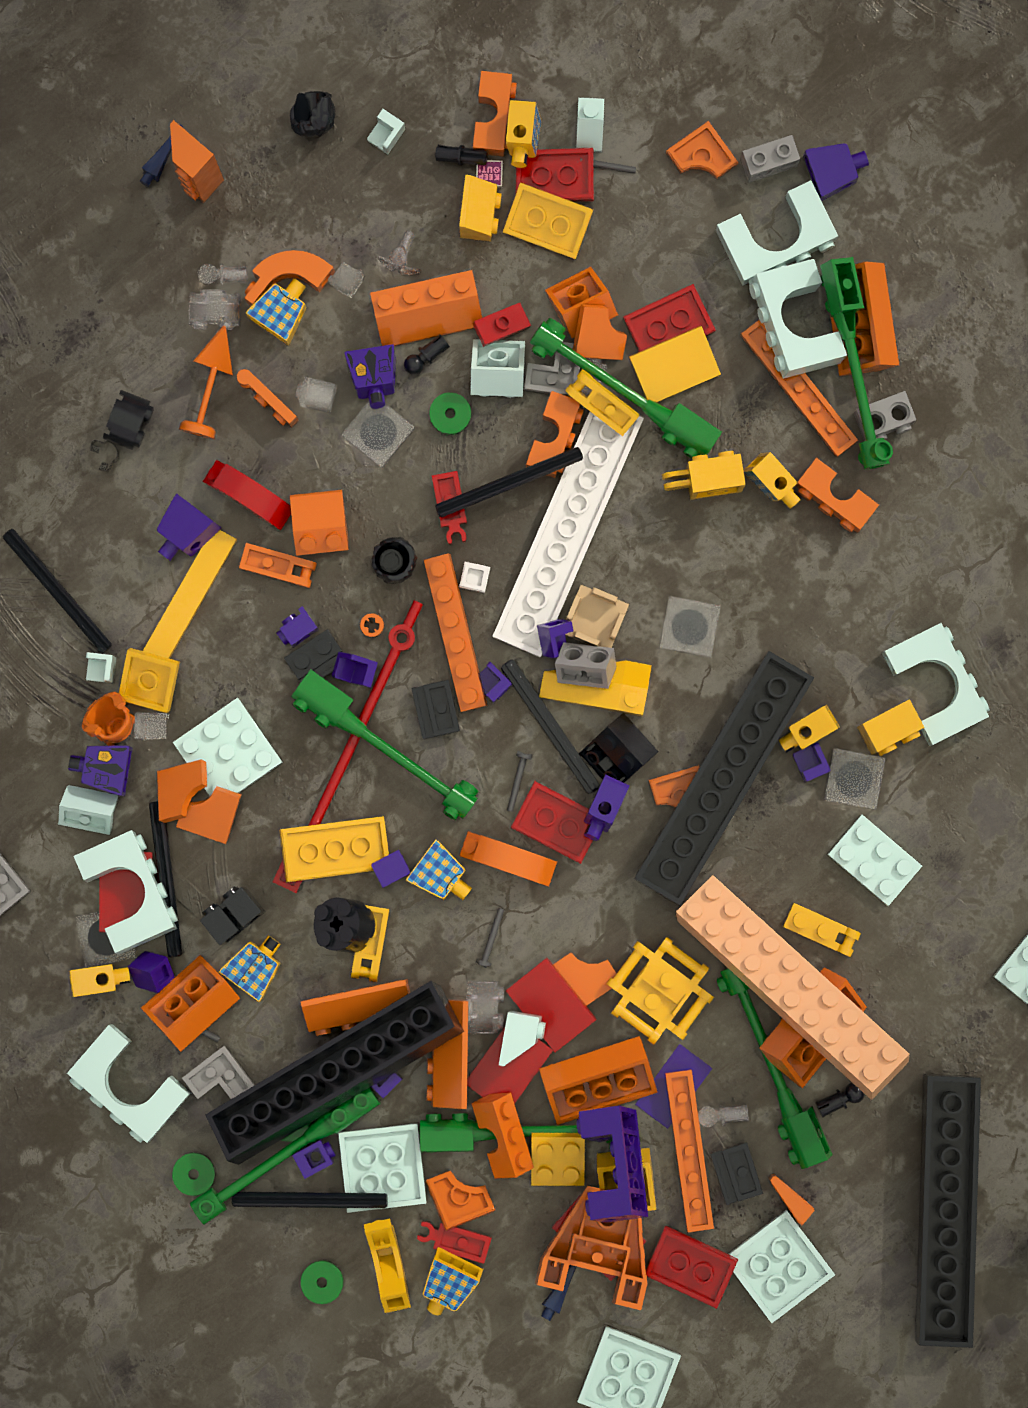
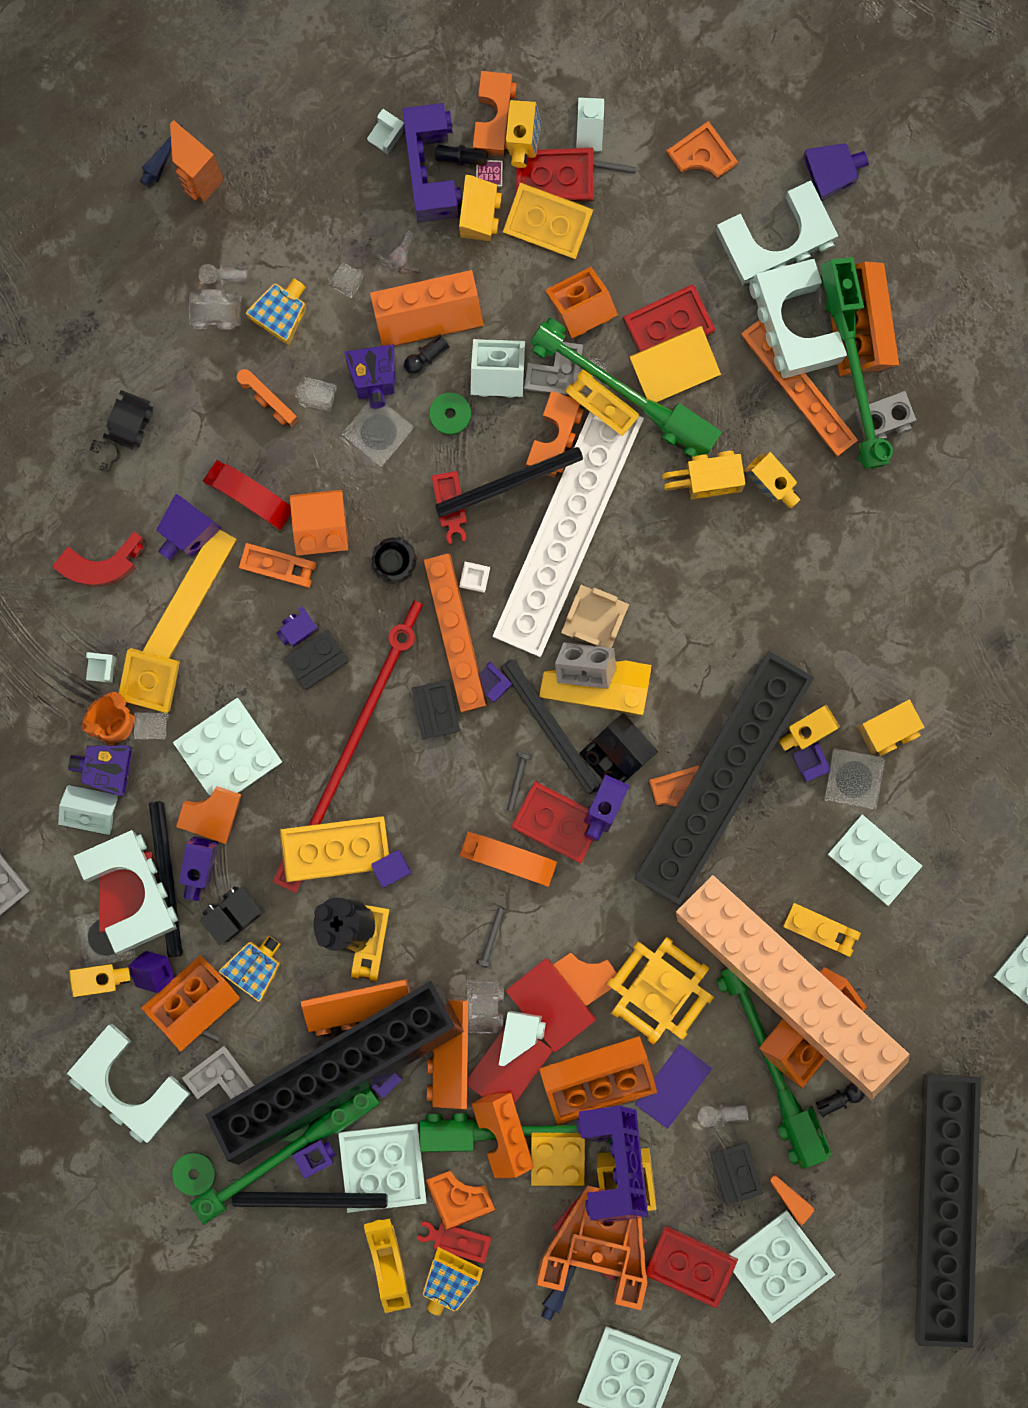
black axle [3,529,112,653] -> none
orange tile [157,759,207,823] -> none
orange piece [179,325,233,439] -> none
orange arch [245,250,335,306] -> none
black hair [290,91,335,138] -> none
green bar [291,669,479,820] -> none
green piece [301,1260,344,1304] -> none
dark purple panel [332,652,378,688] -> none
orange bush [360,614,384,637] -> none
torso [406,840,472,900] -> none
red plate [472,303,531,347] -> none
dark purple panel [537,619,574,658] -> none
orange tile [573,304,627,360] -> none
clear tile [660,596,721,658] -> none
orange plate [665,1069,714,1232] -> none
light grey brick [740,135,800,183] -> none
orange arch [795,458,879,533] -> none
light aqua arch [882,623,990,746] -> none
none -> red arch [52,532,145,587]
none -> dark purple torso [179,836,219,901]
none -> dark purple plate [402,103,462,223]

